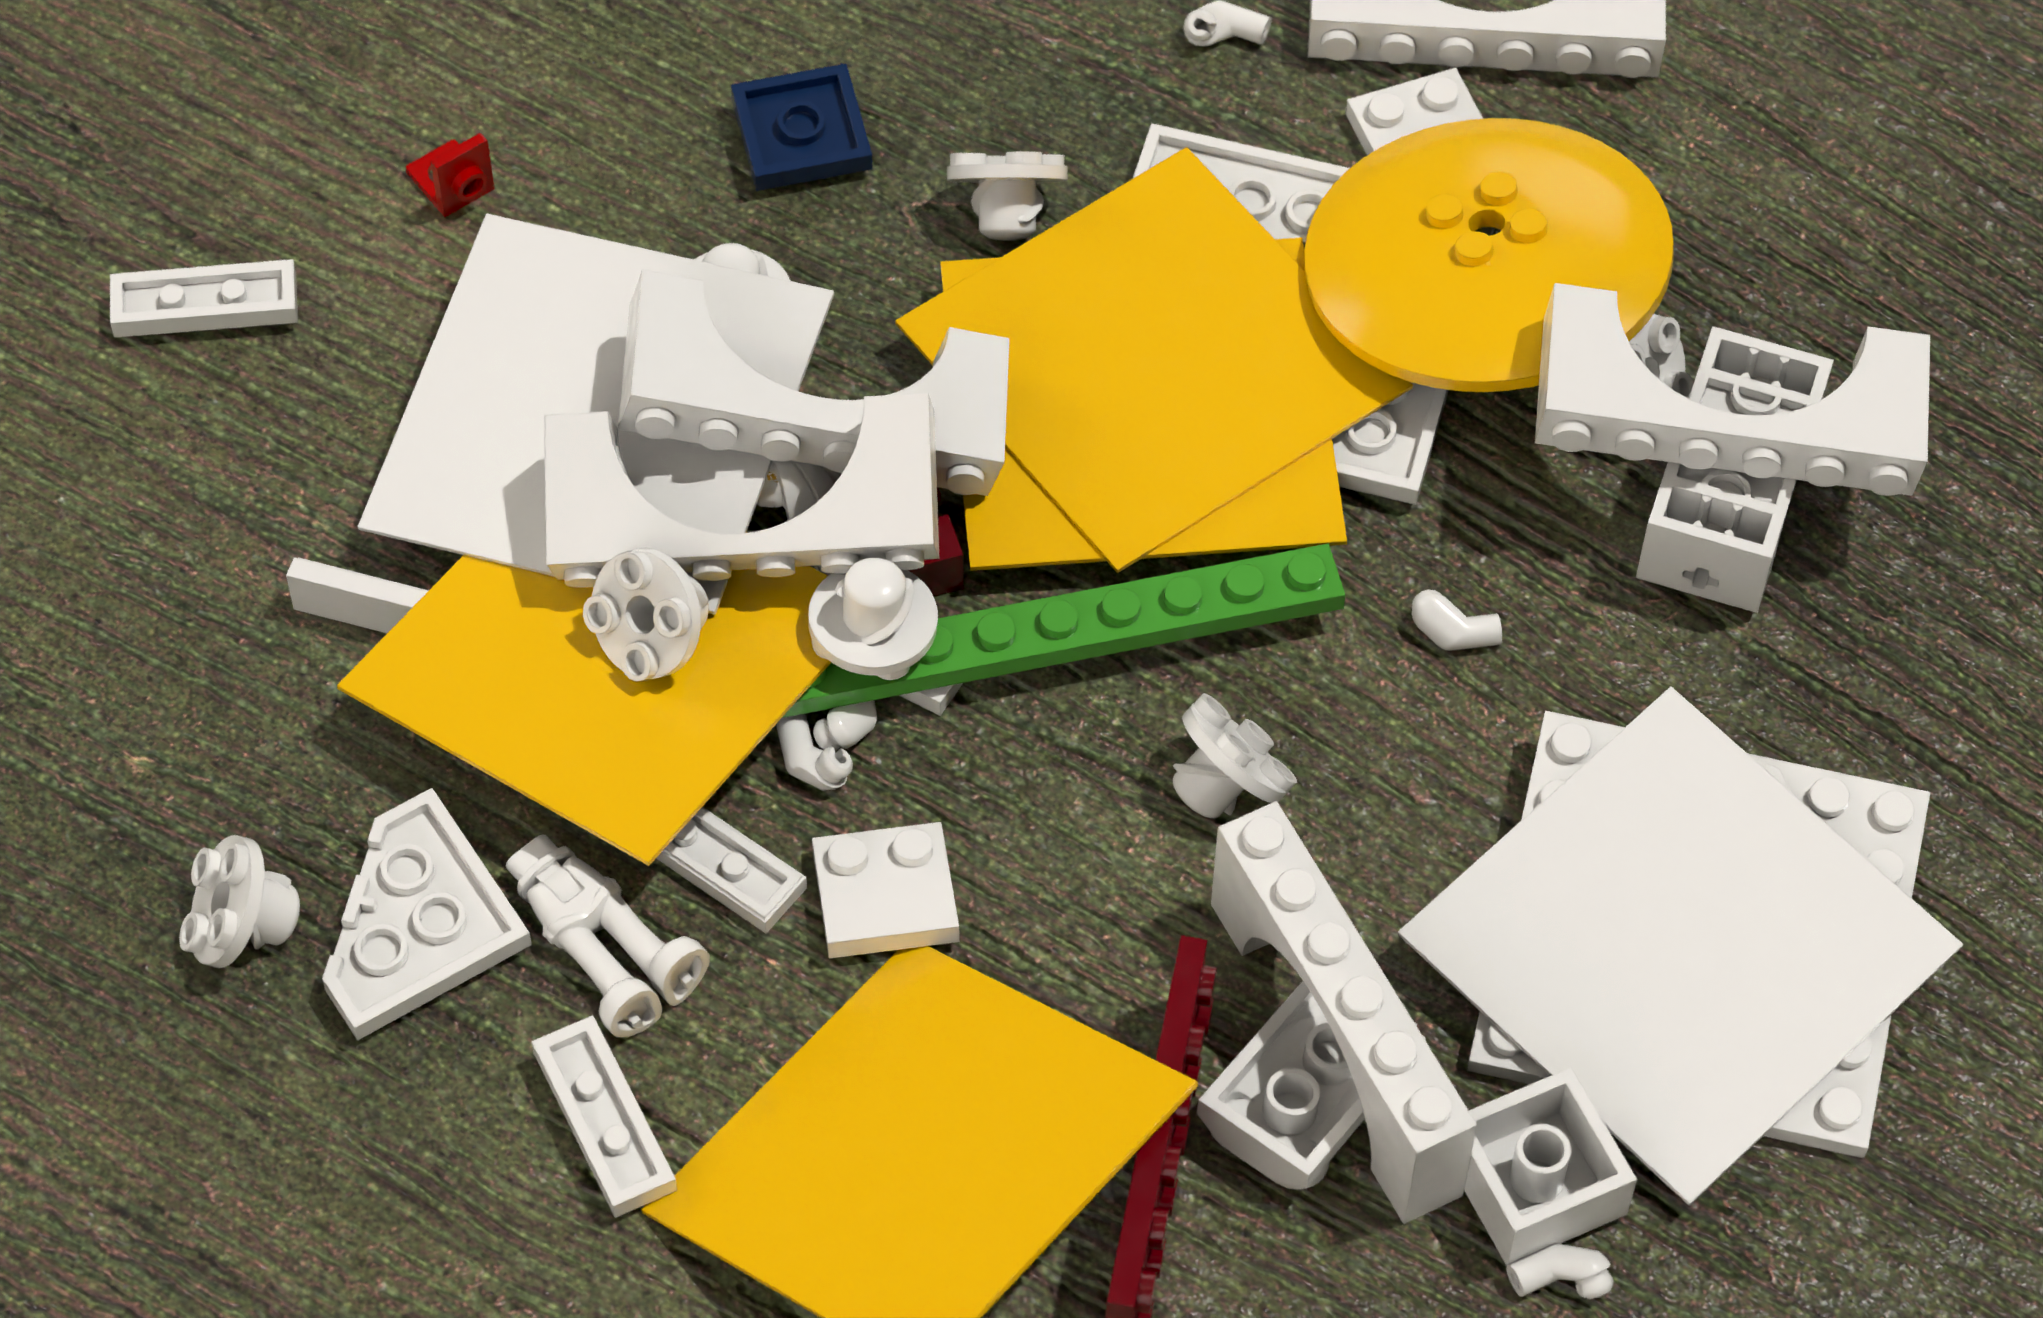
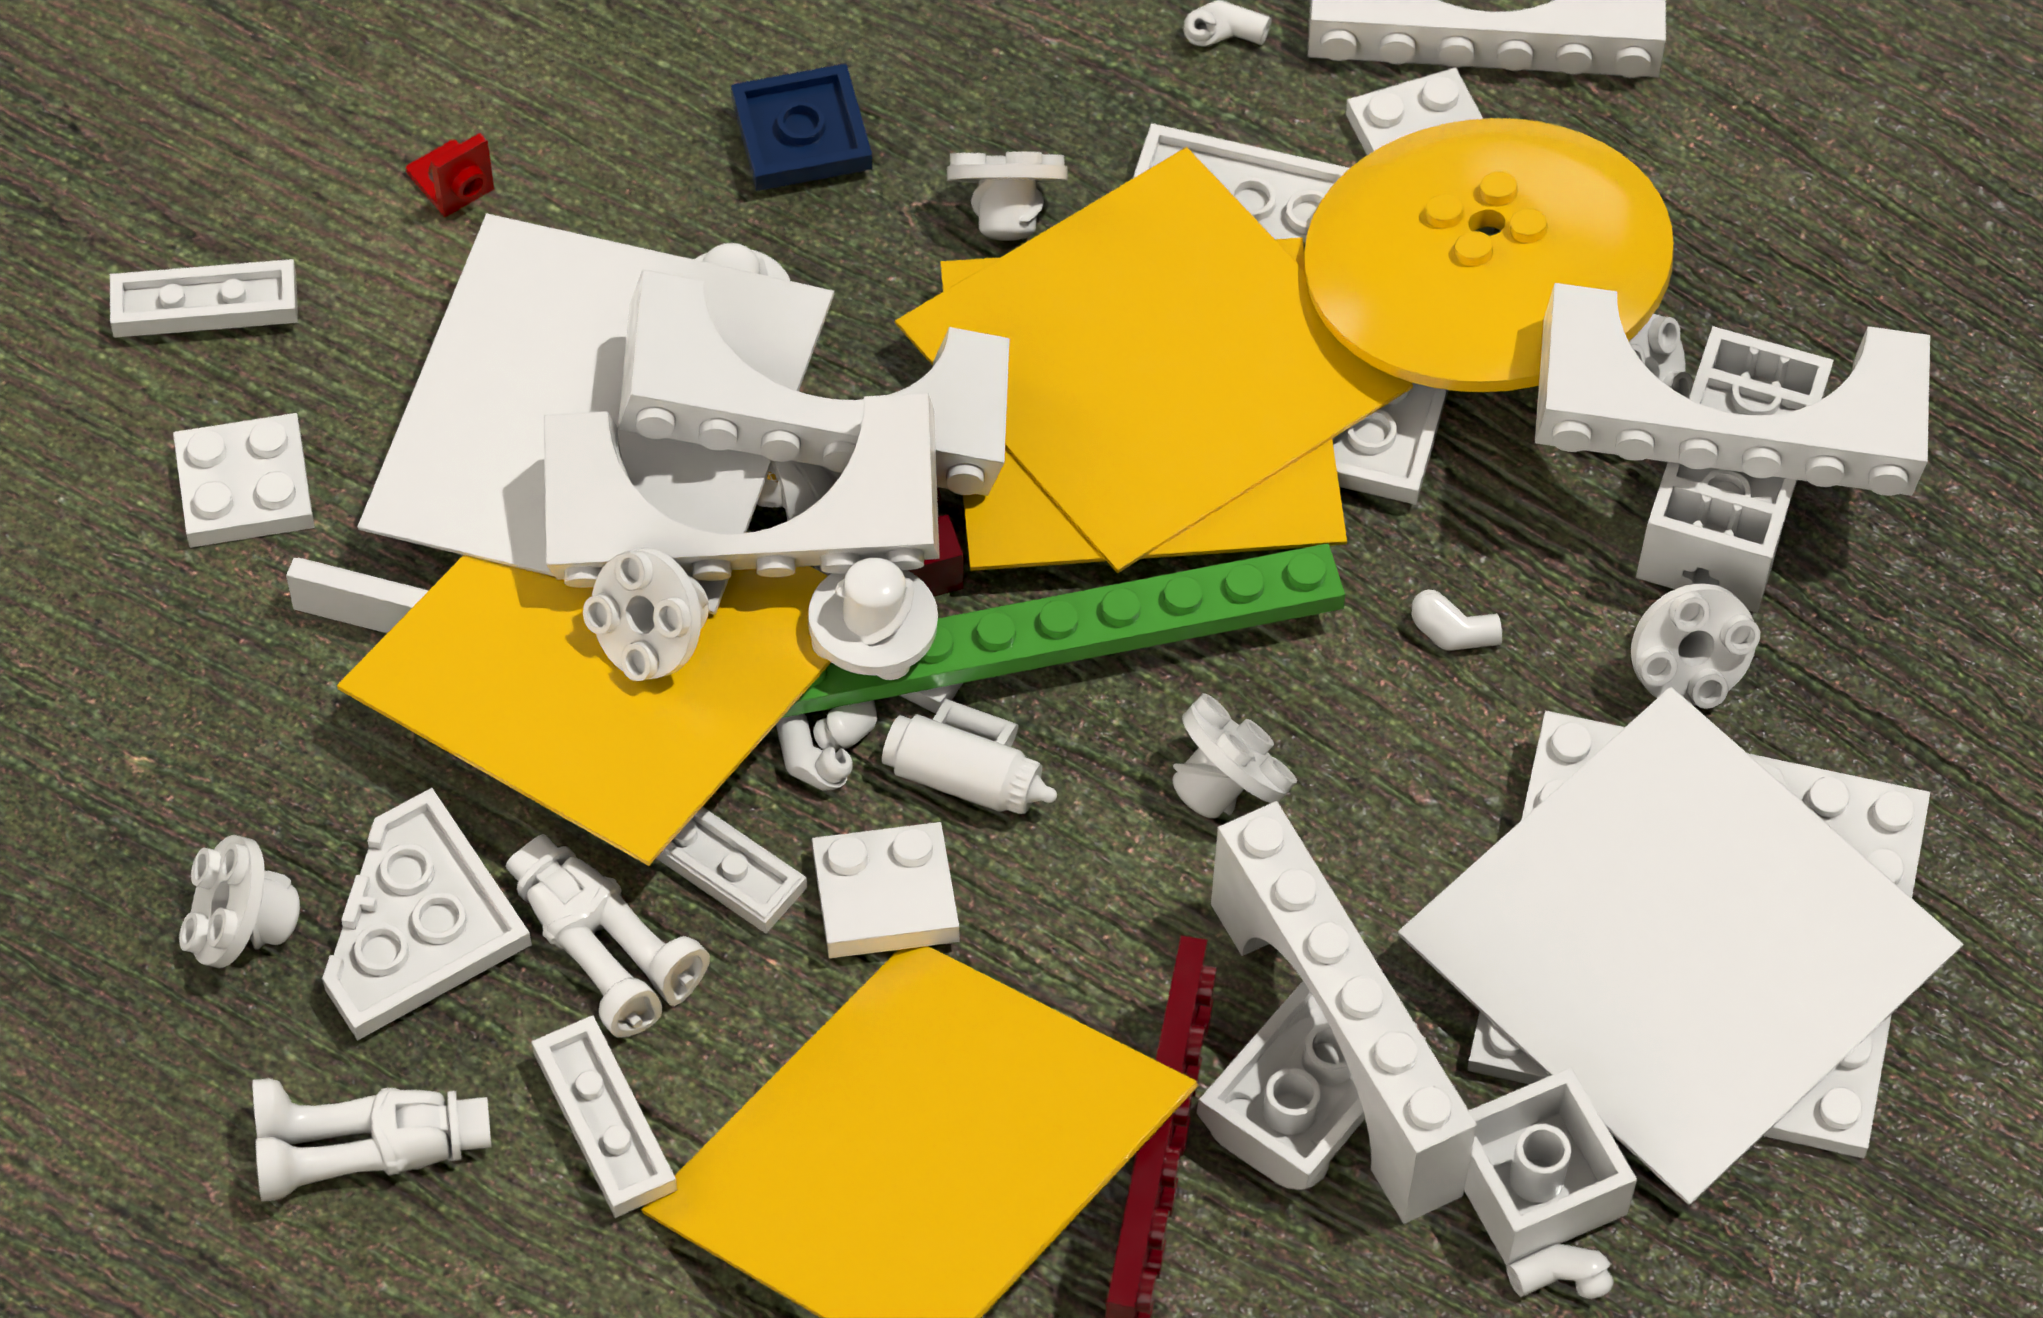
none -> white plate [173,413,315,548]
none -> white piece [253,1079,491,1202]
none -> white piece [882,699,1057,814]
none -> white plate [1631,584,1760,709]

